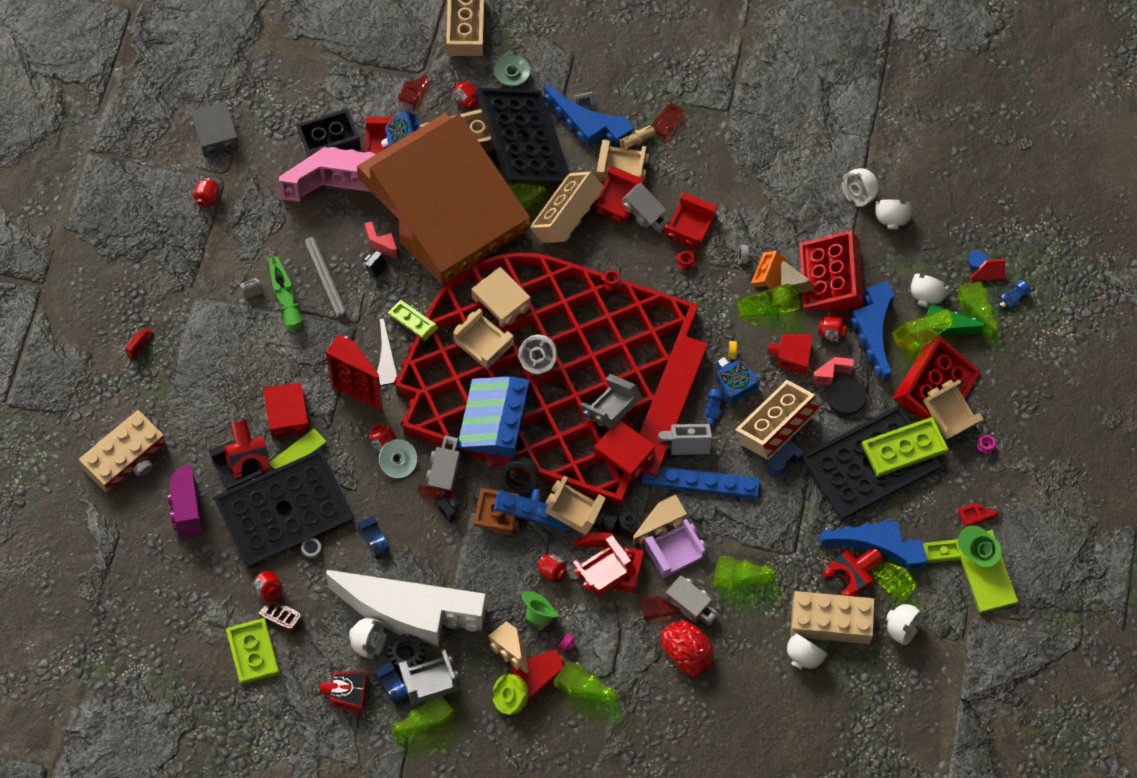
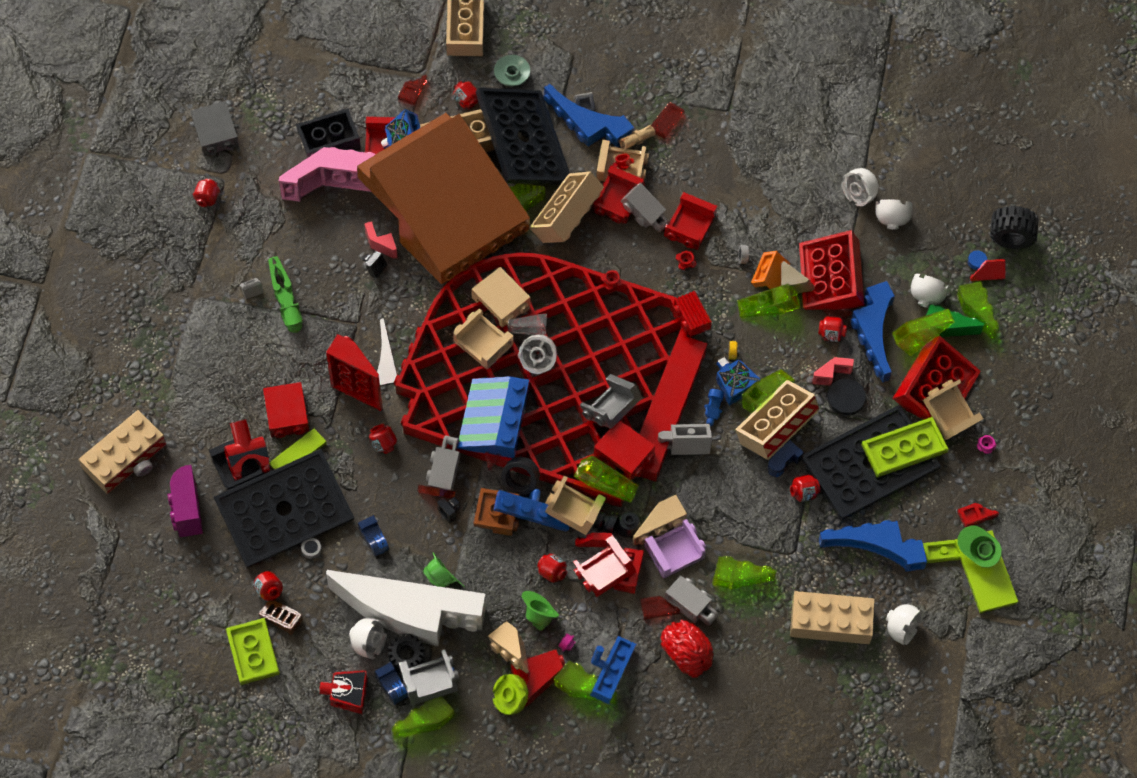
red tile [125,329,153,359] -> none
light grey axle [305,237,346,318] -> none
light aqua dish [379,439,417,478] -> none
lime tile [388,300,438,341] -> none
blue plate [641,467,760,499] -> none
red torso [767,334,813,375] -> none
white cylinder [787,632,828,670] -> none
red connector [822,548,883,597] -> none
clear neon green slope [870,561,917,599] -> none
blue piece [998,280,1031,310] -> none
none -> bright green piece [423,552,465,587]
none -> clear slope [508,314,547,335]
none -> clear neon green slope [574,455,639,503]
none -> blue plate [590,636,636,704]
none -> red plate [613,154,635,170]
none -> red brick [672,291,712,337]
none -> clear neon green slope [742,369,795,414]
none -> red head [790,475,820,502]
none -> black tyre [990,206,1039,249]

